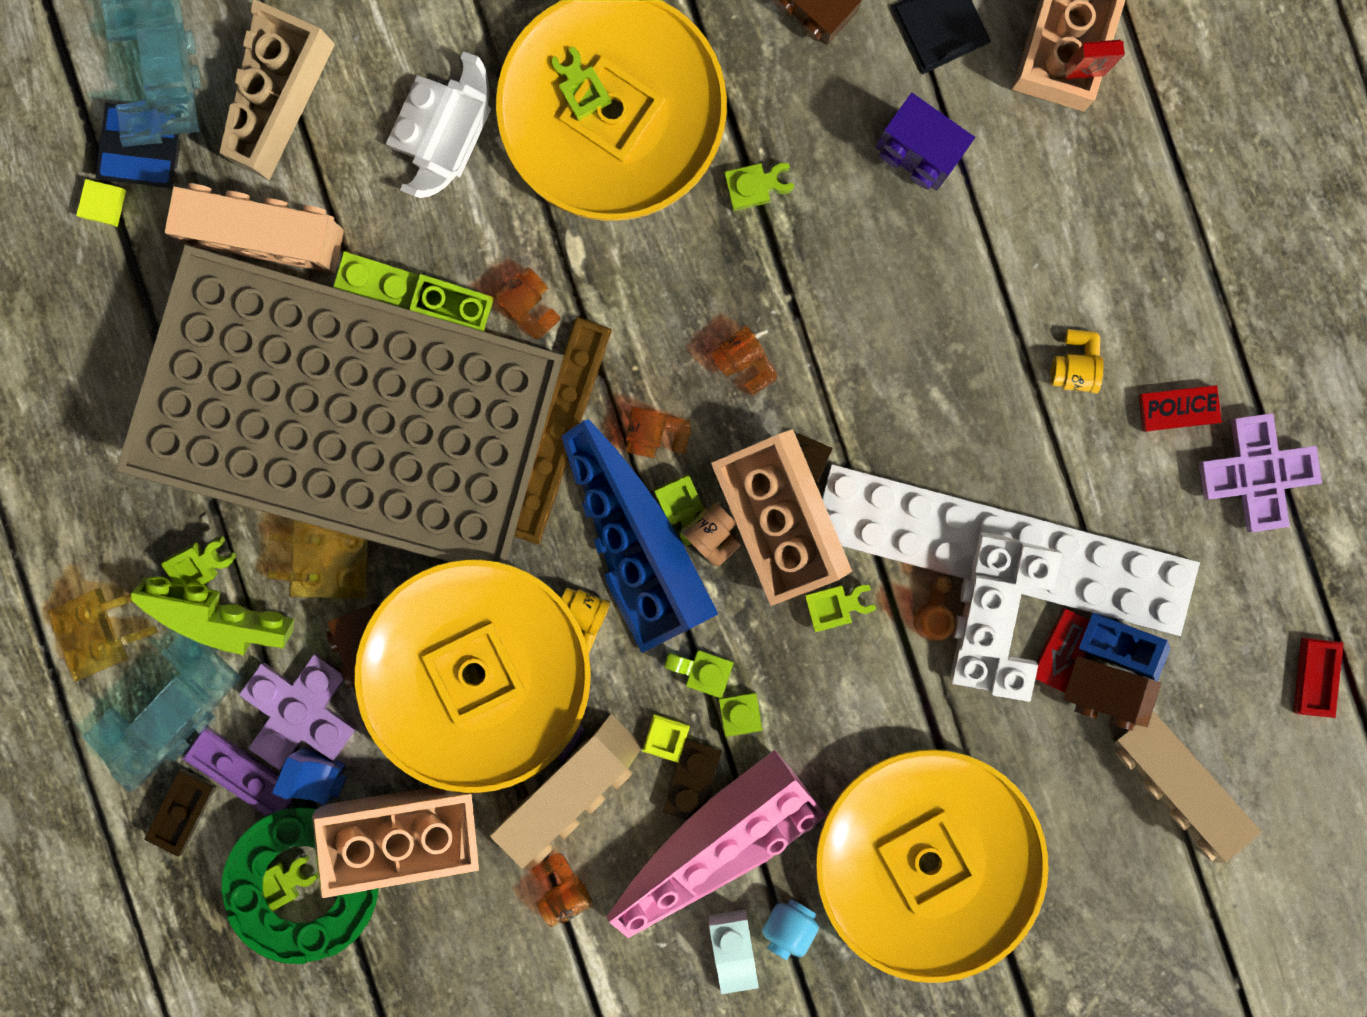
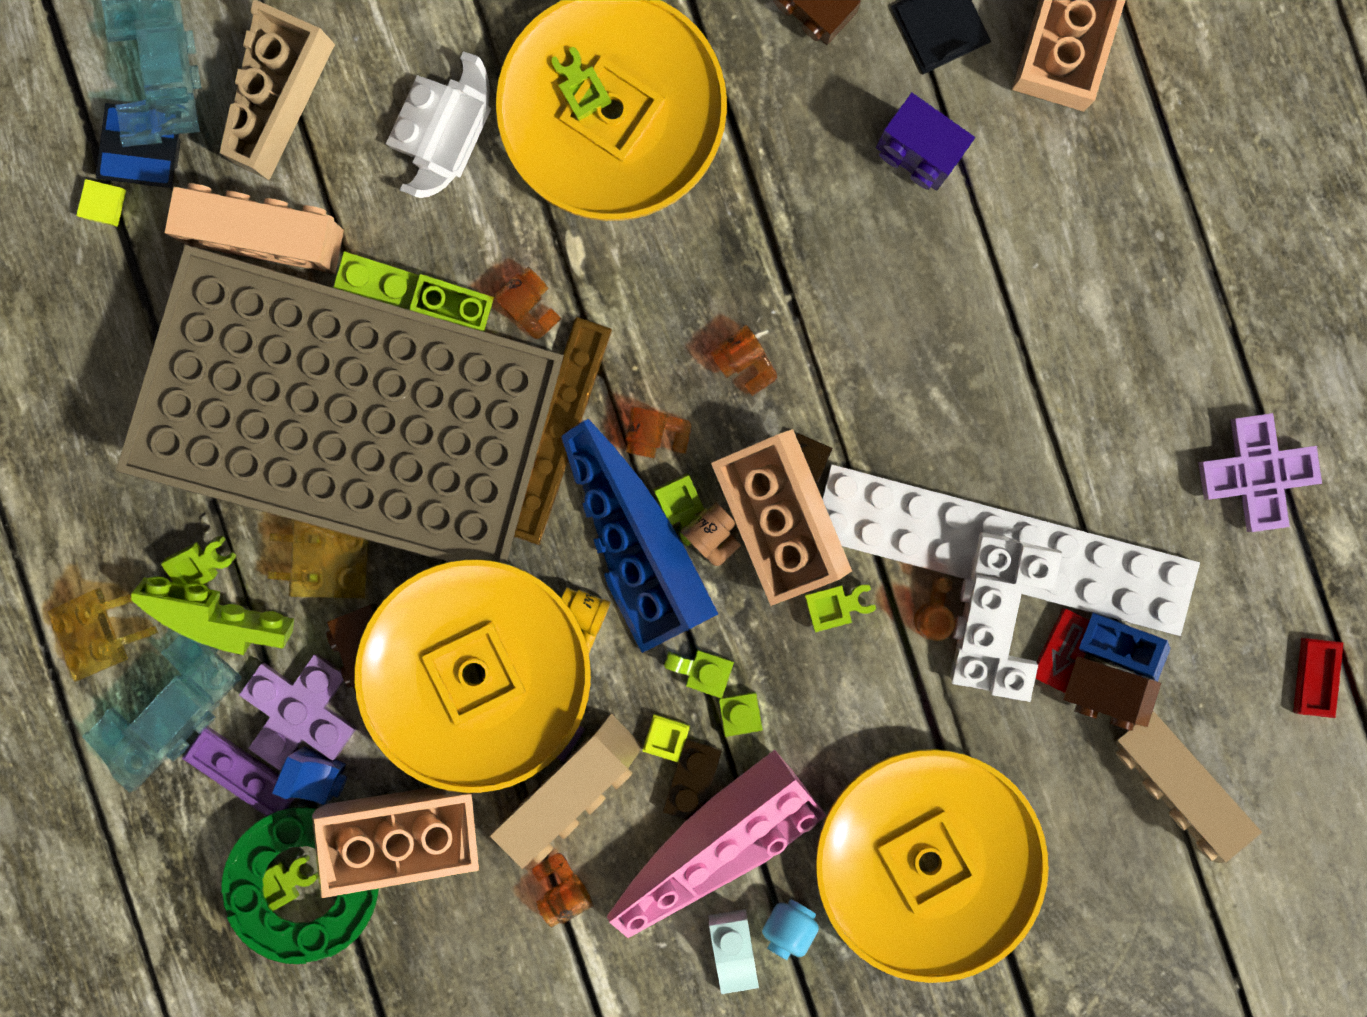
dark brown plate [144,769,217,857] -> none
lime plate [724,163,795,212] -> none
yellow piece [1050,329,1104,394] -> none
red tile [1065,39,1125,79] -> none
red tile [1138,385,1222,432] -> none

